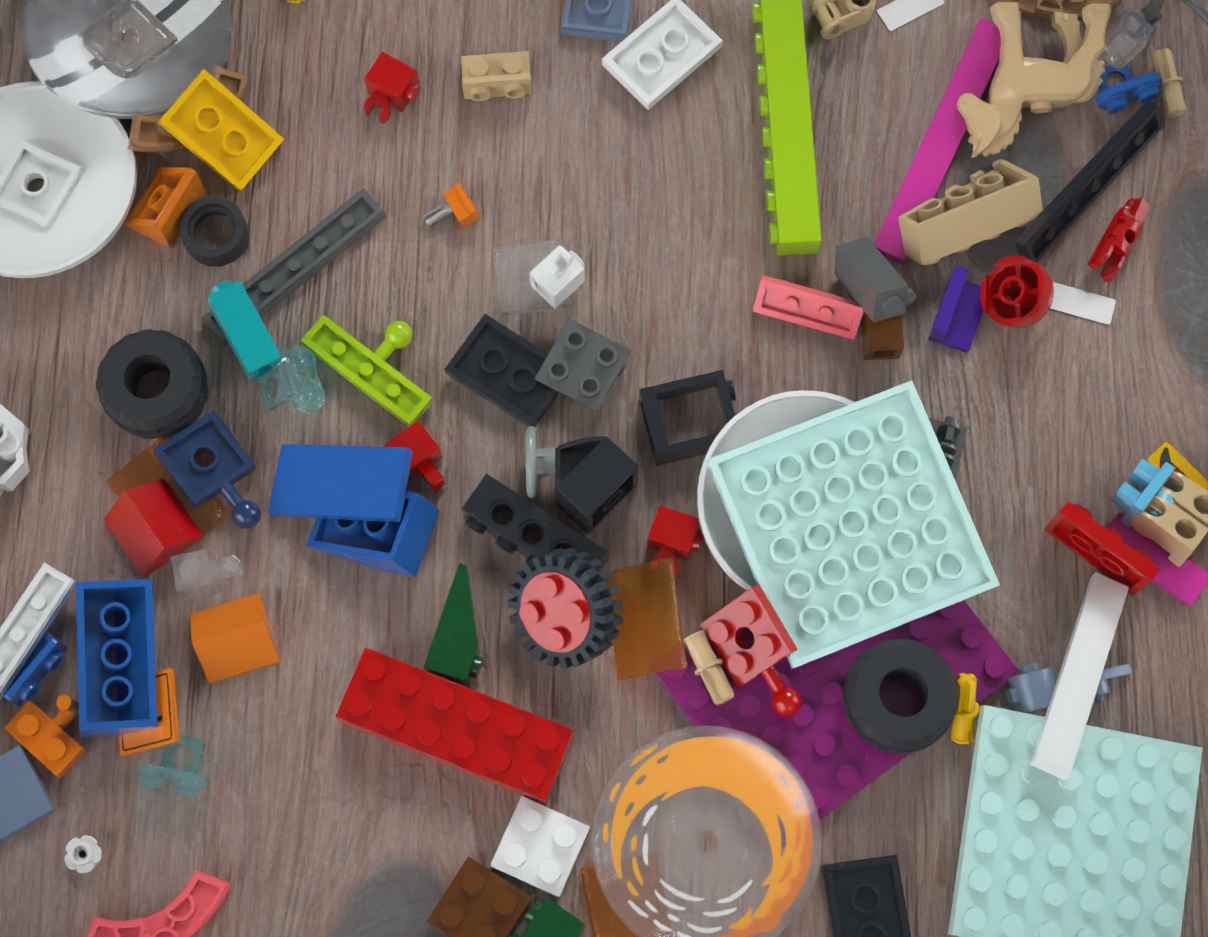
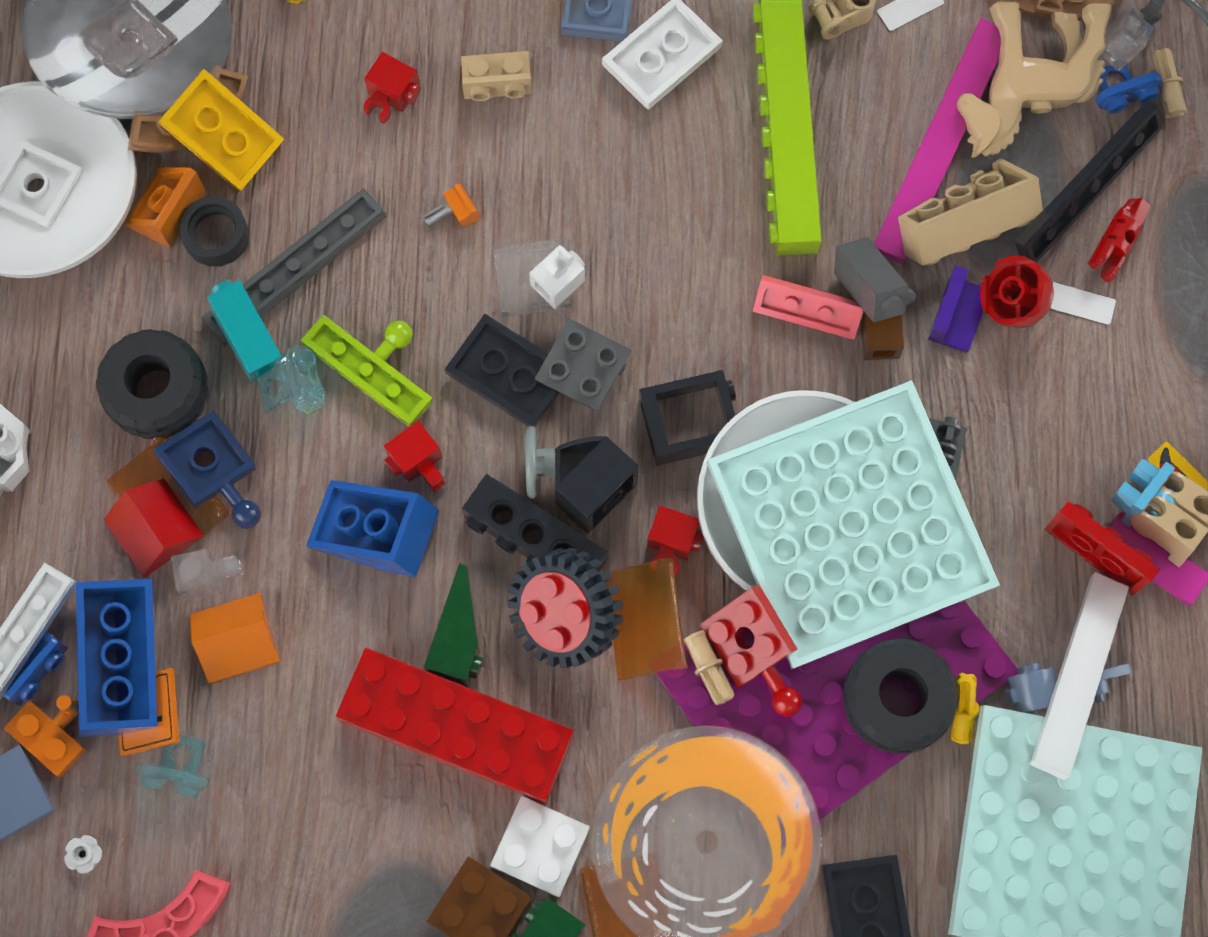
blue tile [268,444,413,522] -> none

